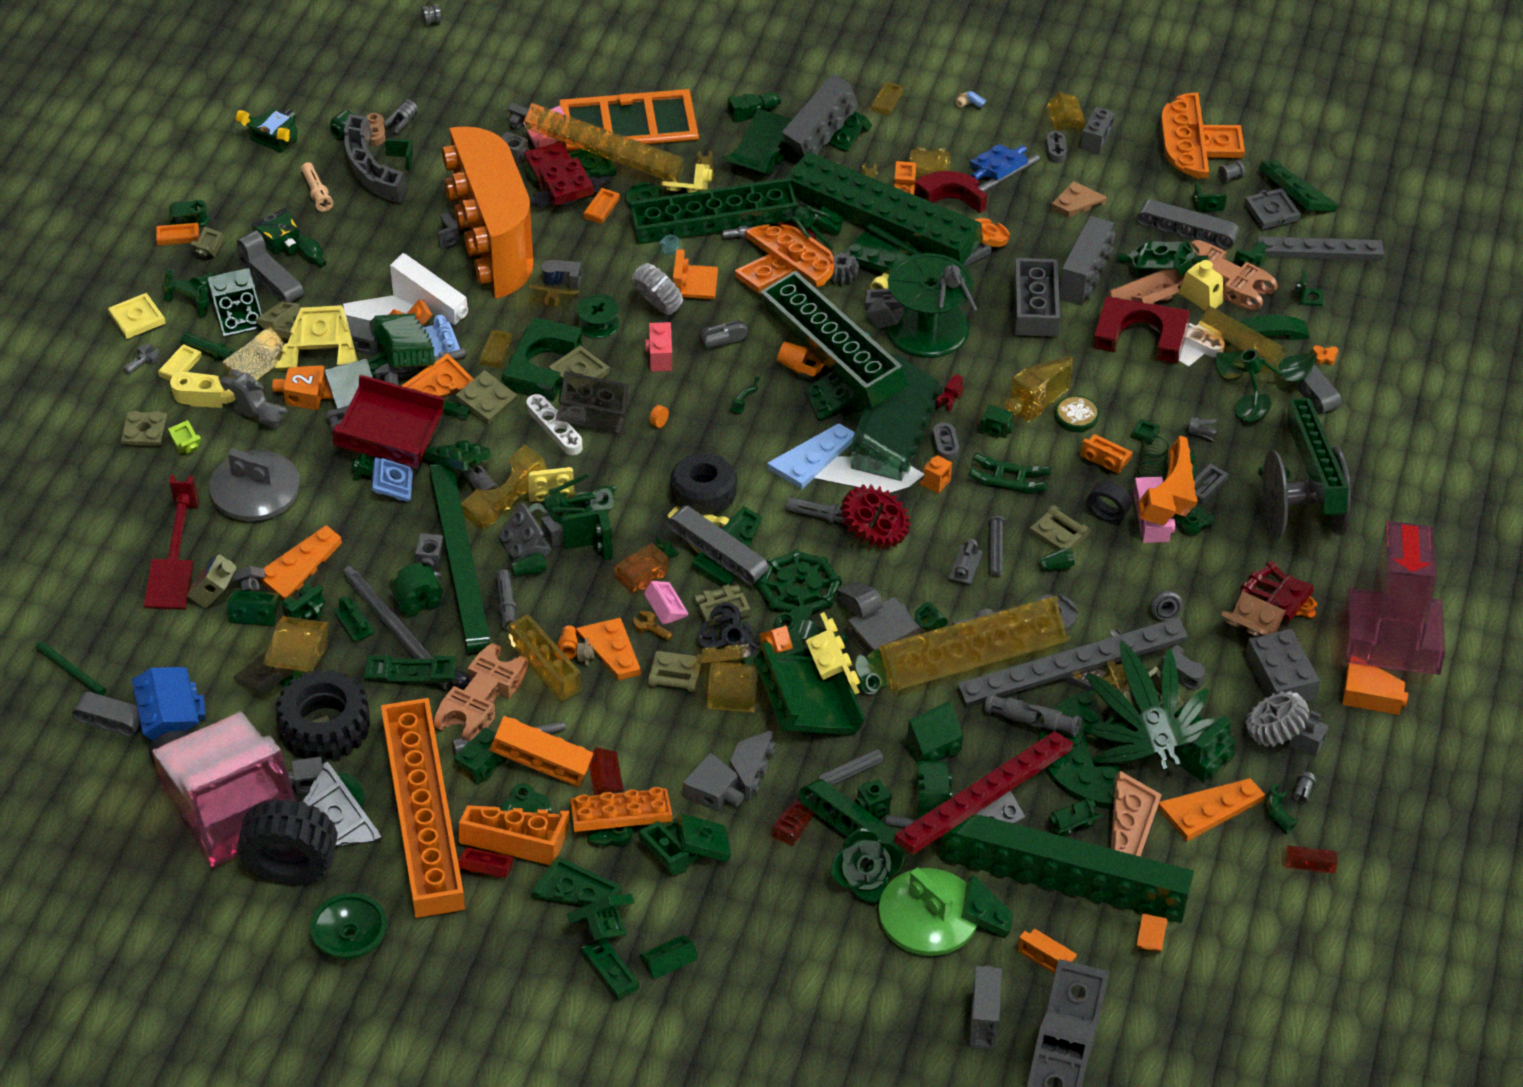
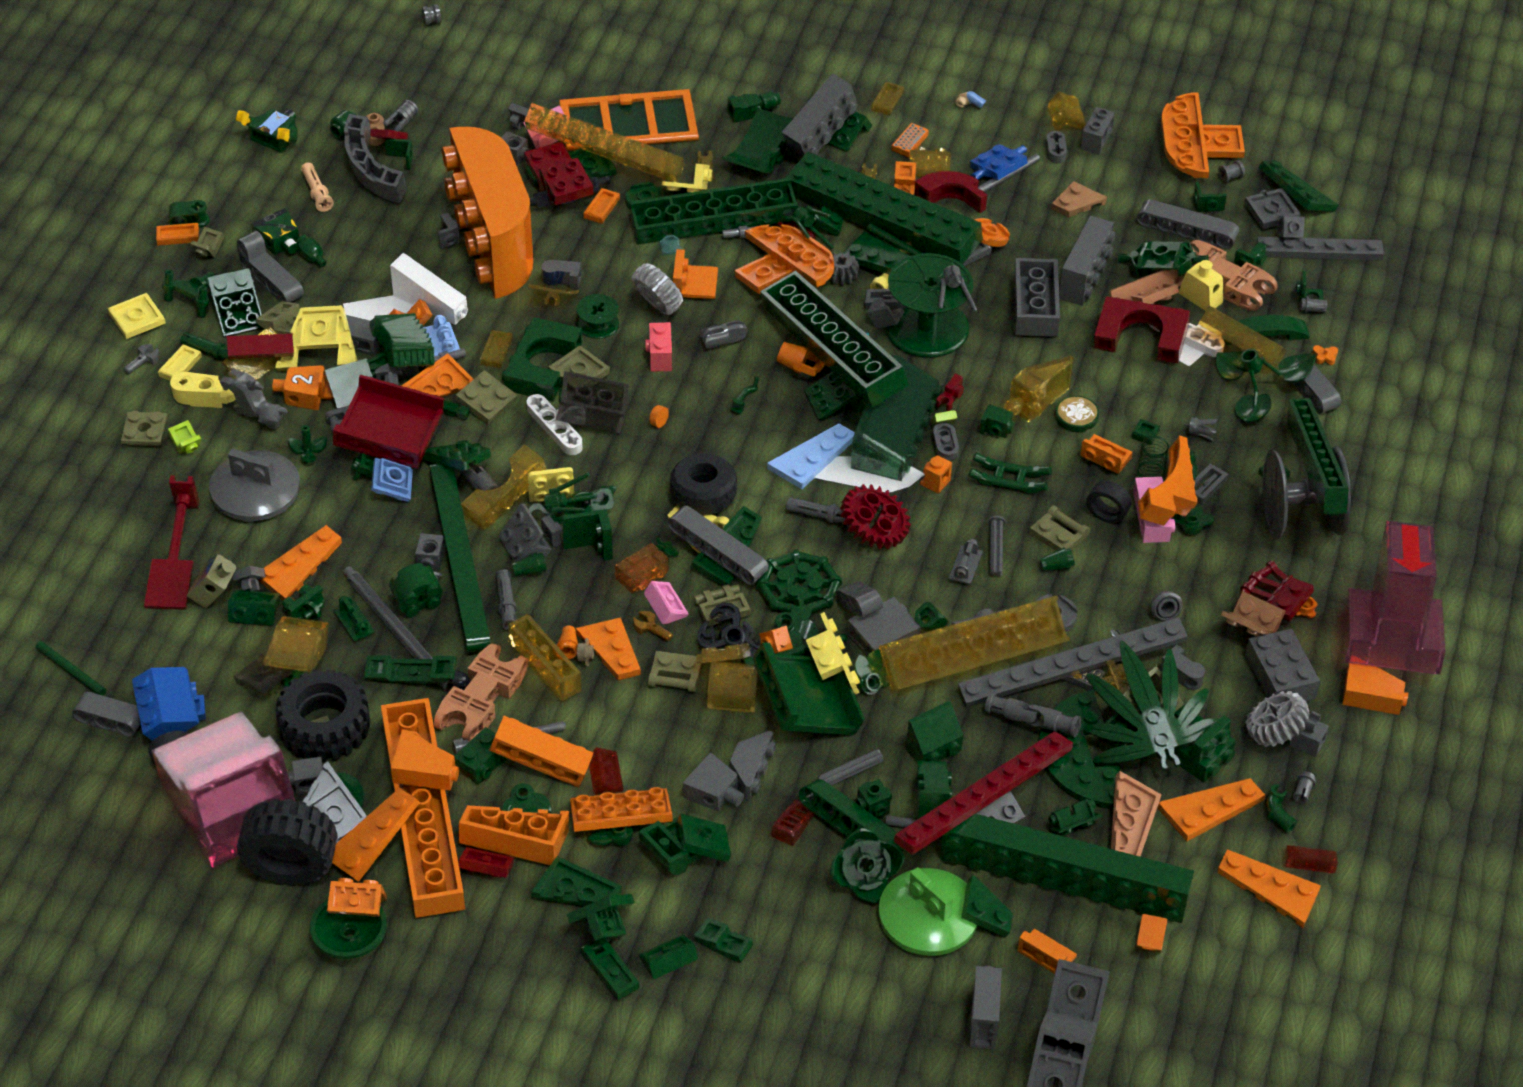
none -> dark red tile [227,333,294,359]
none -> dark green plant [288,425,327,463]
none -> orange bracket [327,878,387,917]
none -> orange wing [332,788,420,882]
none -> dark red tile [370,129,408,140]
none -> orange slope [391,729,459,791]
none -> dark green slope [694,918,753,963]
none -> orange tile [891,123,929,157]
none -> lime tile [931,410,957,428]
none -> orange wing [1217,849,1321,928]
none -> dark grey brick [1276,216,1305,238]
none -> dark grey pin [1299,296,1327,313]

